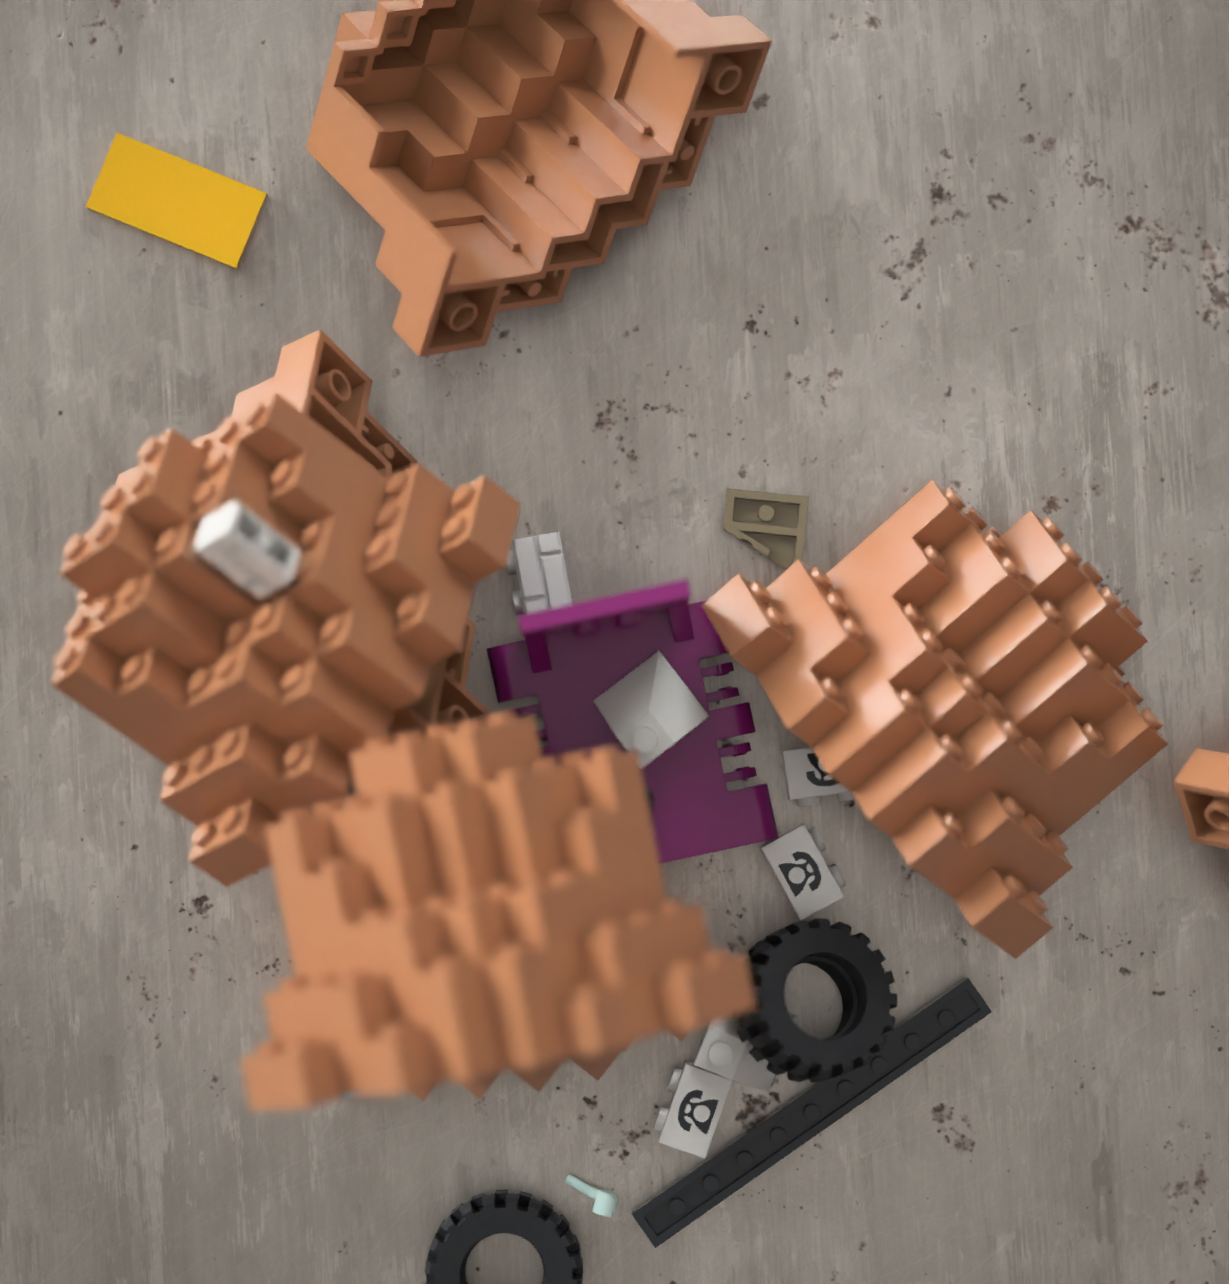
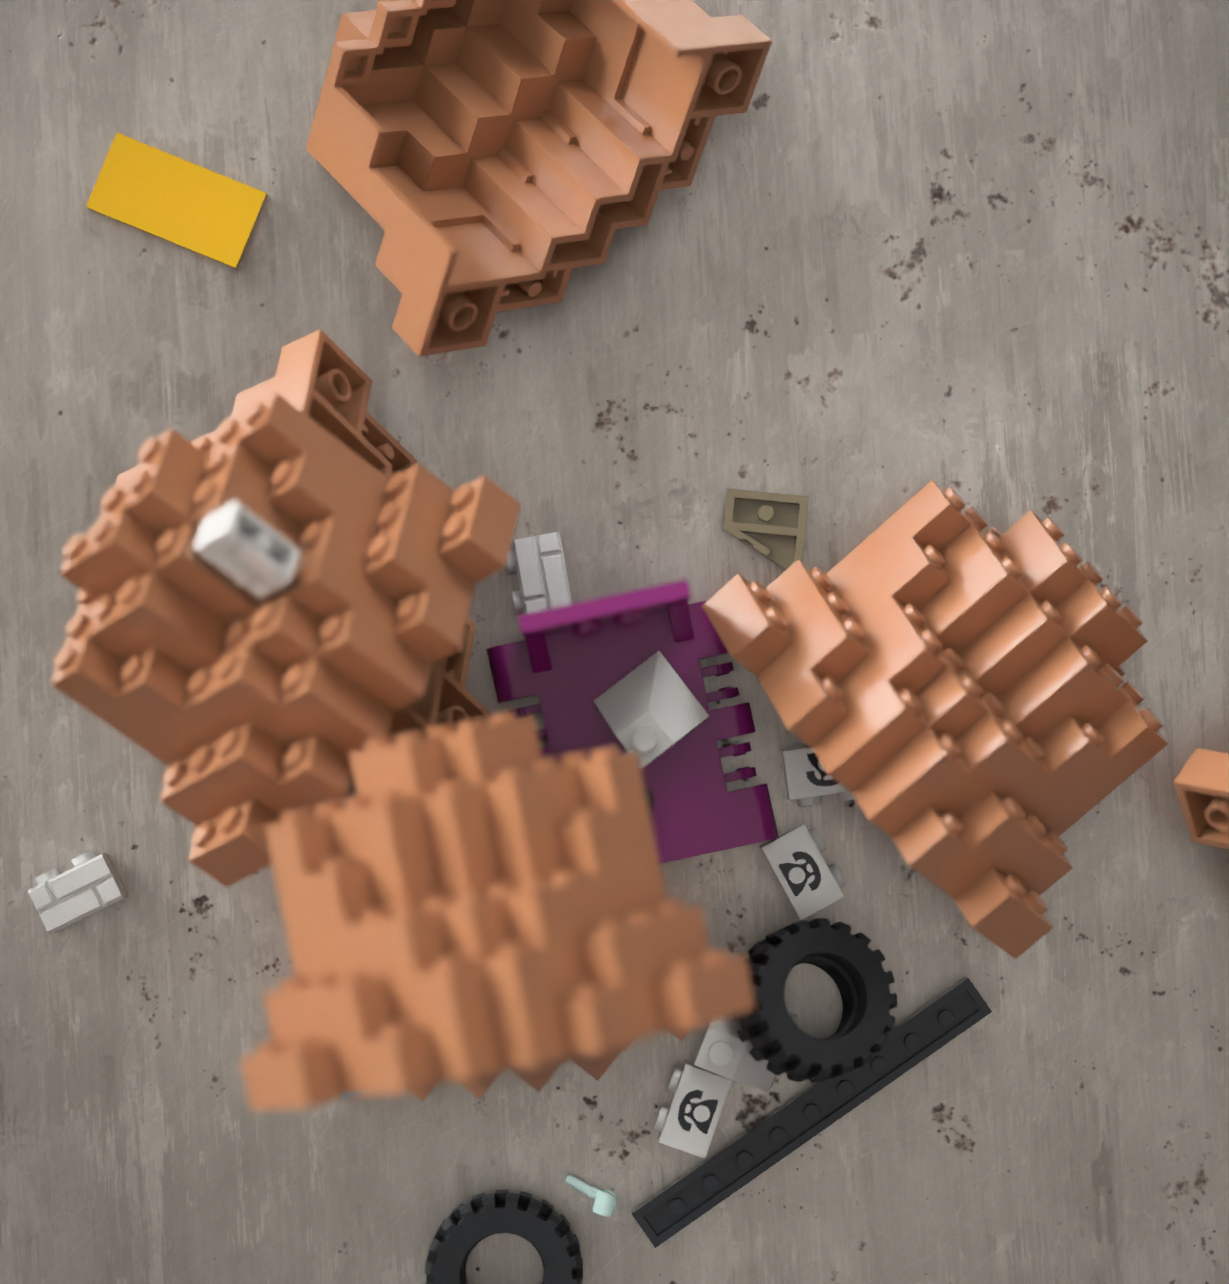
none -> white brick [28,849,128,934]

